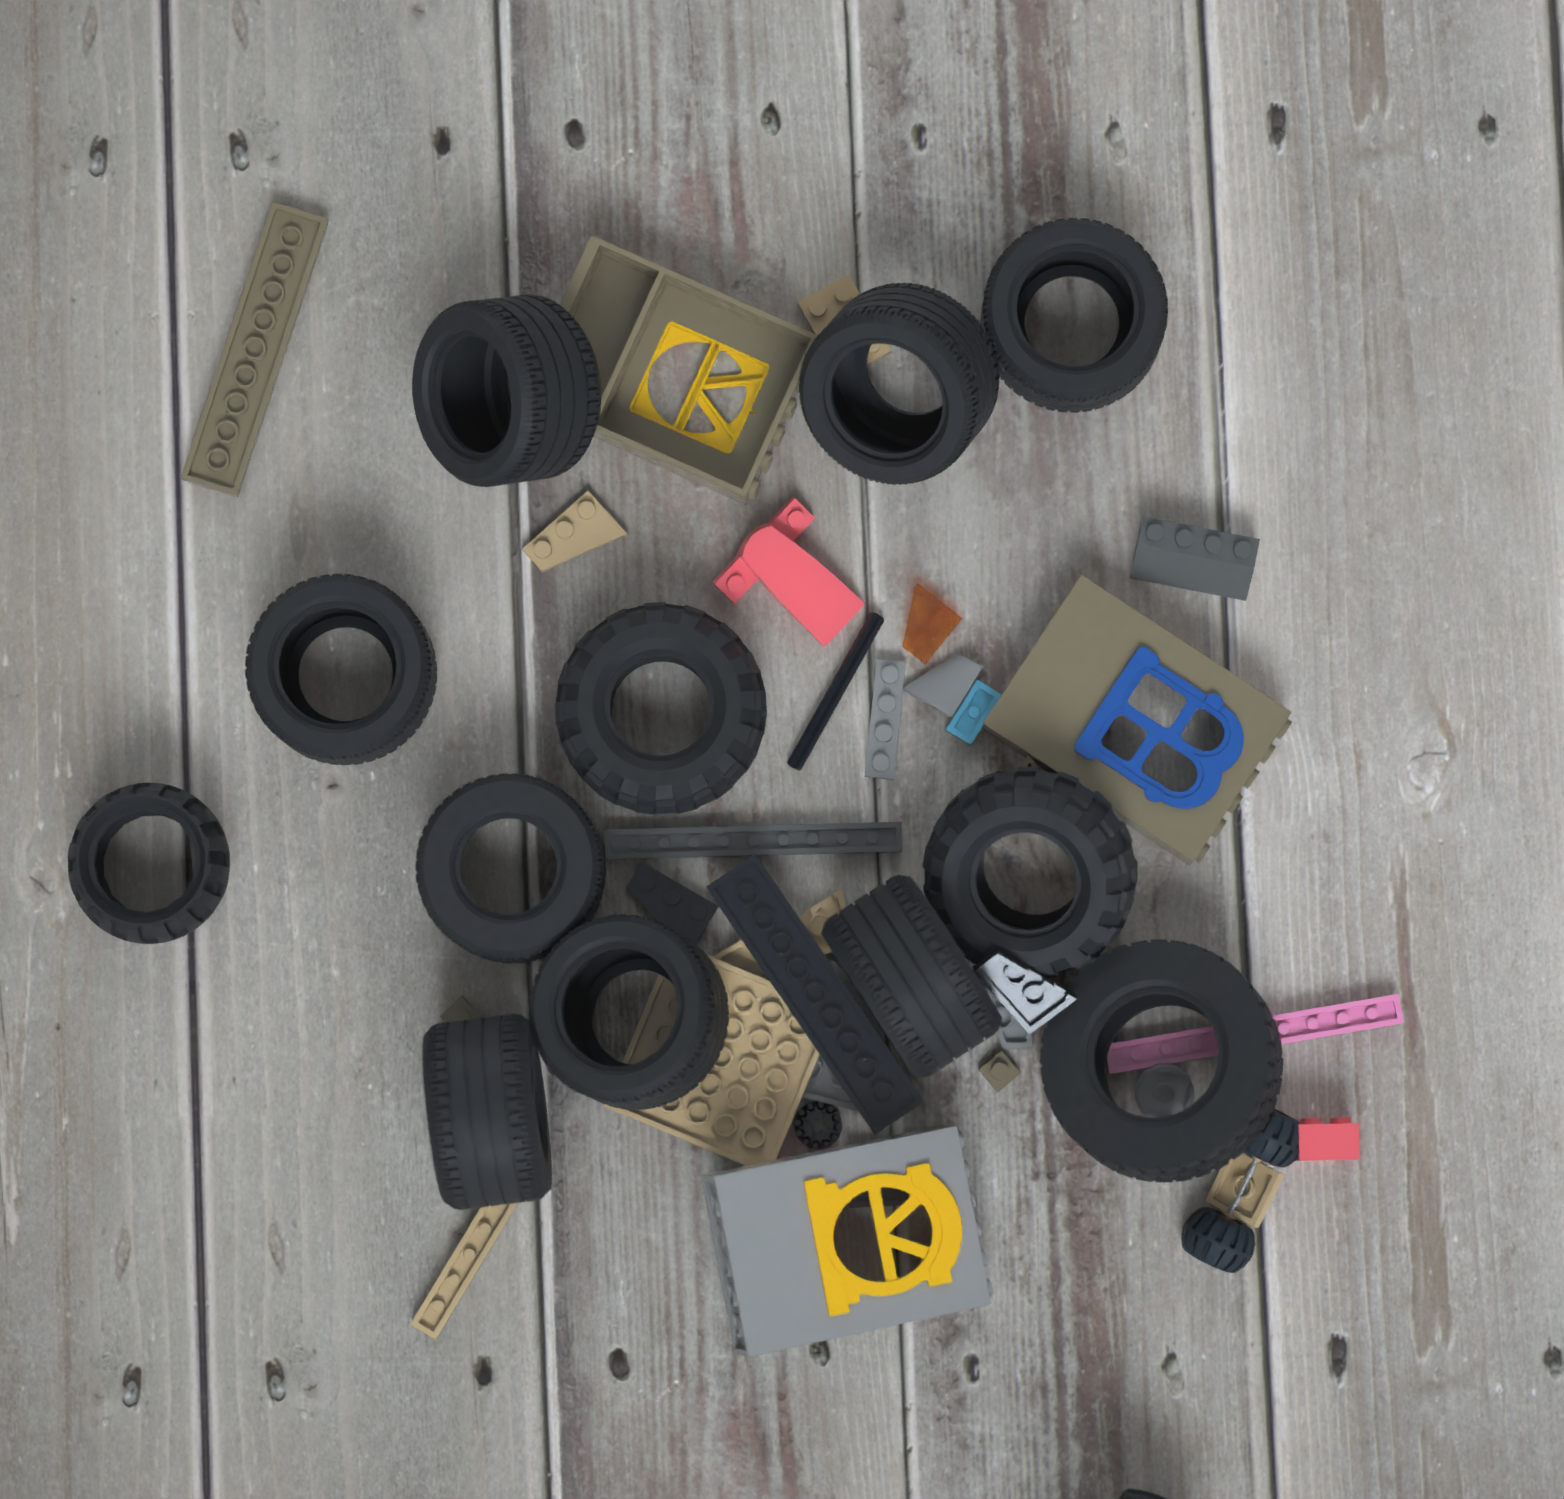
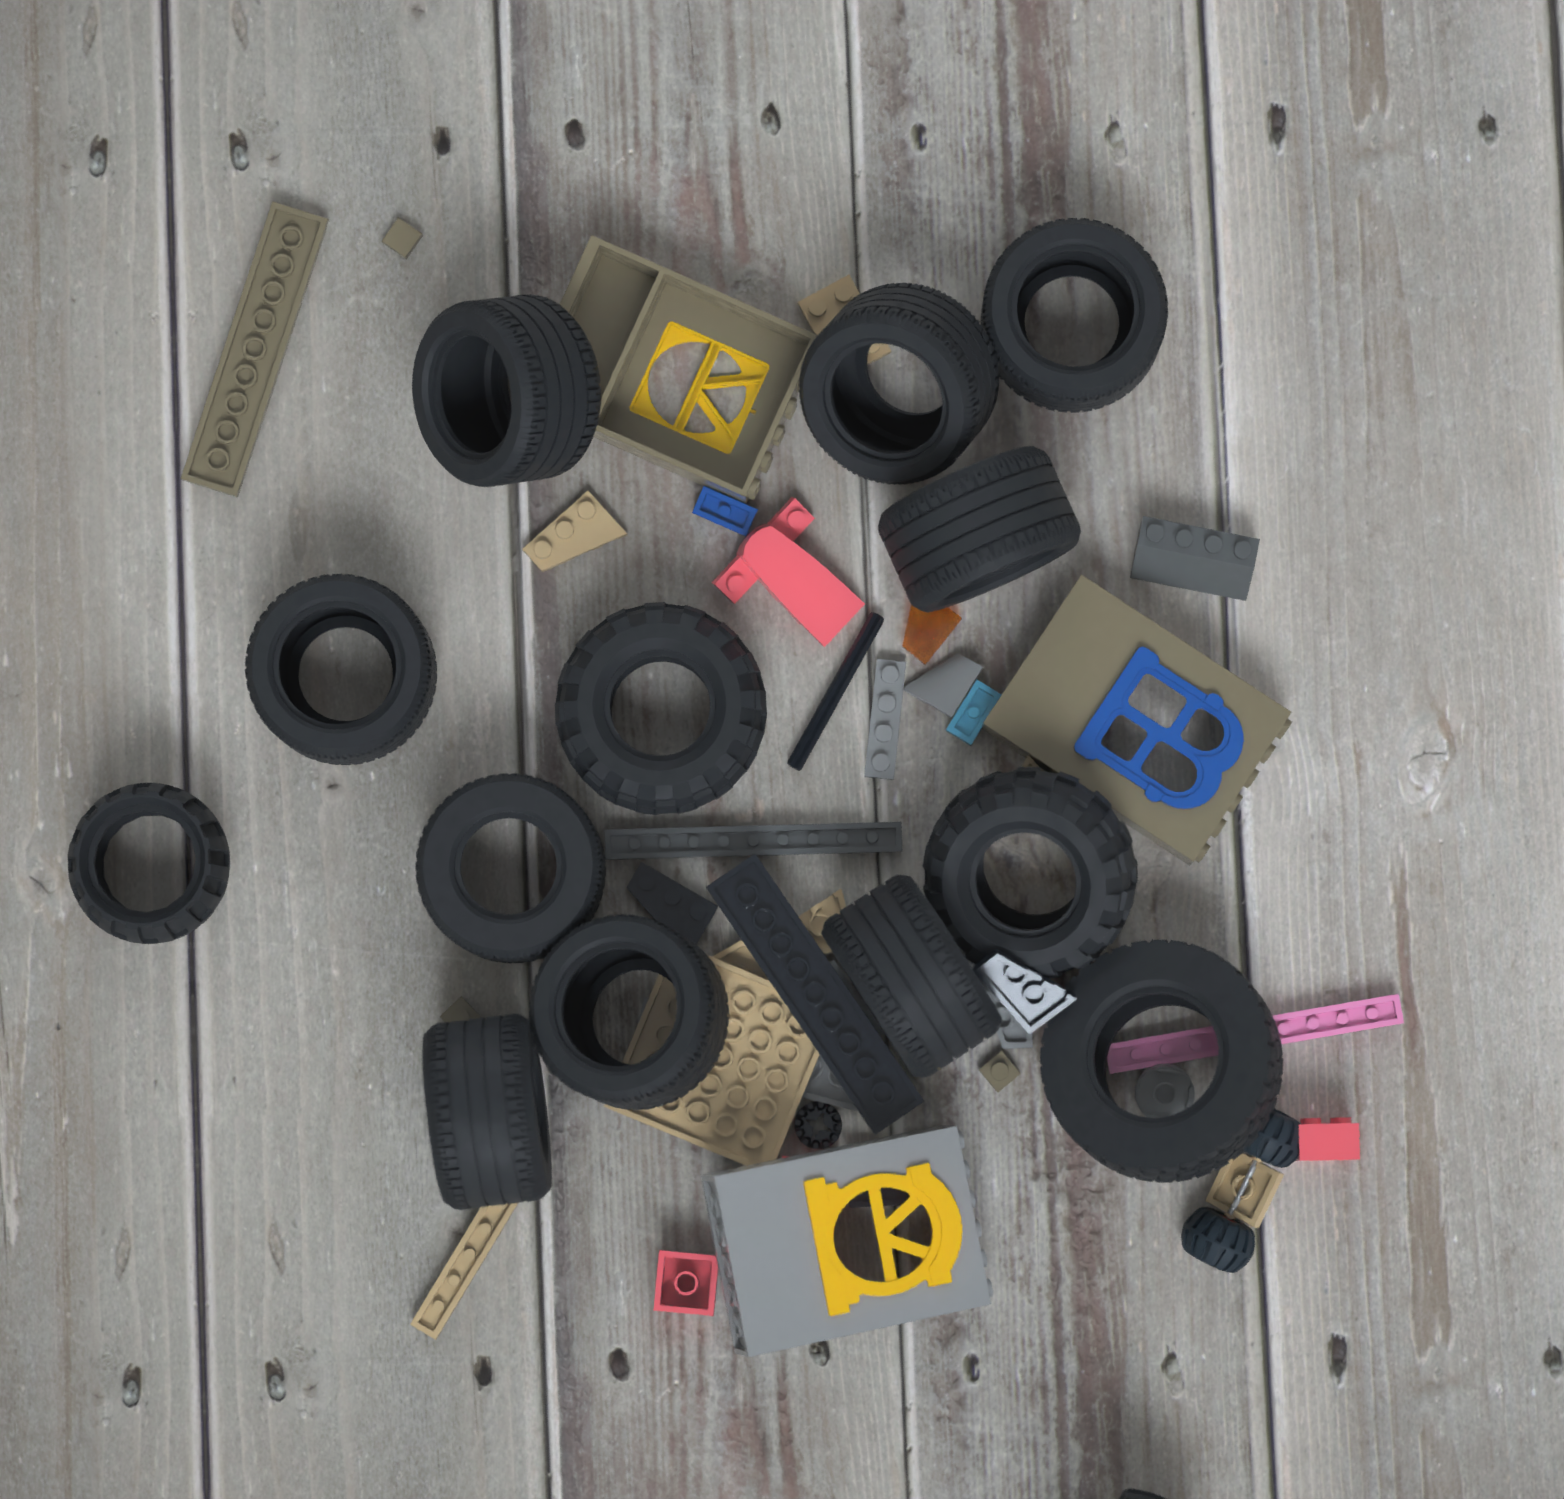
none -> dark tan tile [382,217,423,259]
none -> coral brick [653,1250,719,1316]
none -> blue plate [692,486,758,536]
none -> black tyre [878,446,1081,612]

